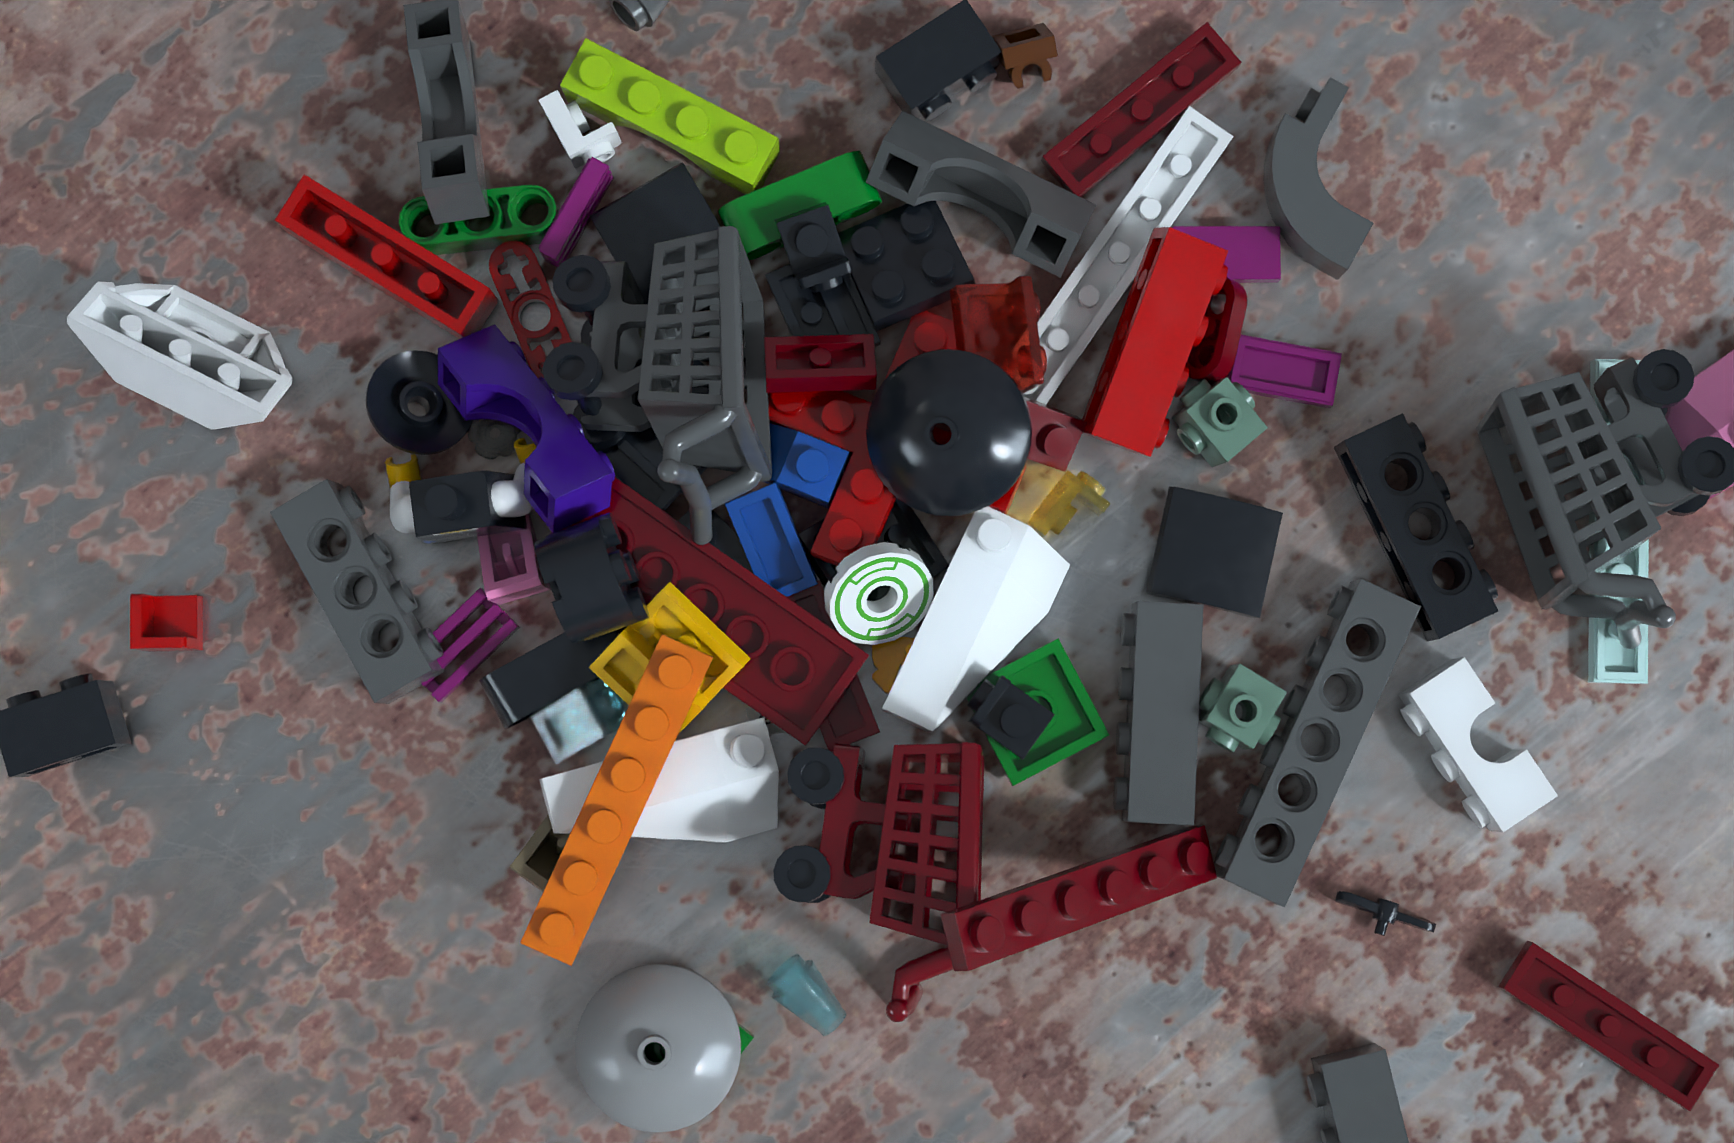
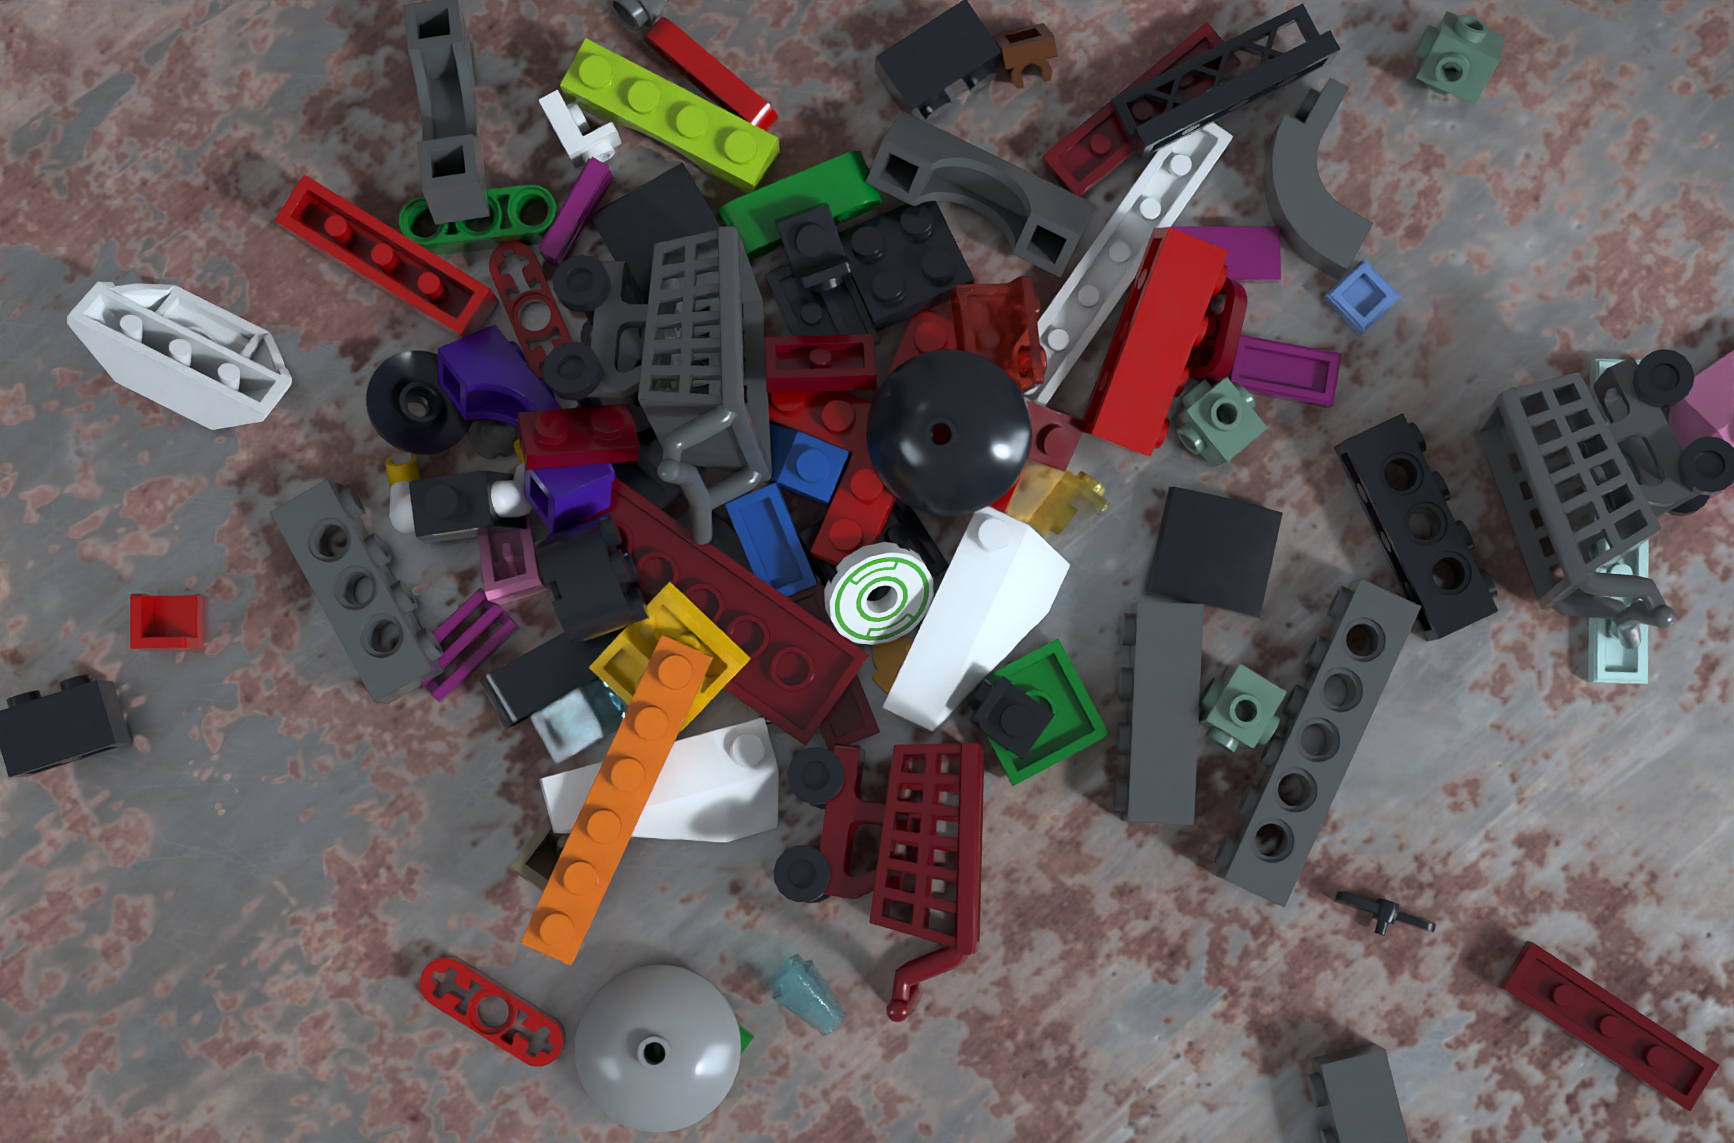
dark red plate [940,825,1217,971] -> none
white arch [1399,657,1558,832] -> none
none -> red beam [420,956,566,1067]
none -> dark red plate [517,403,640,470]
none -> red beam [643,16,779,131]
none -> black fence [1110,3,1340,160]
none -> medium blue tile [1323,258,1402,336]
none -> sand green brick [1414,11,1506,105]

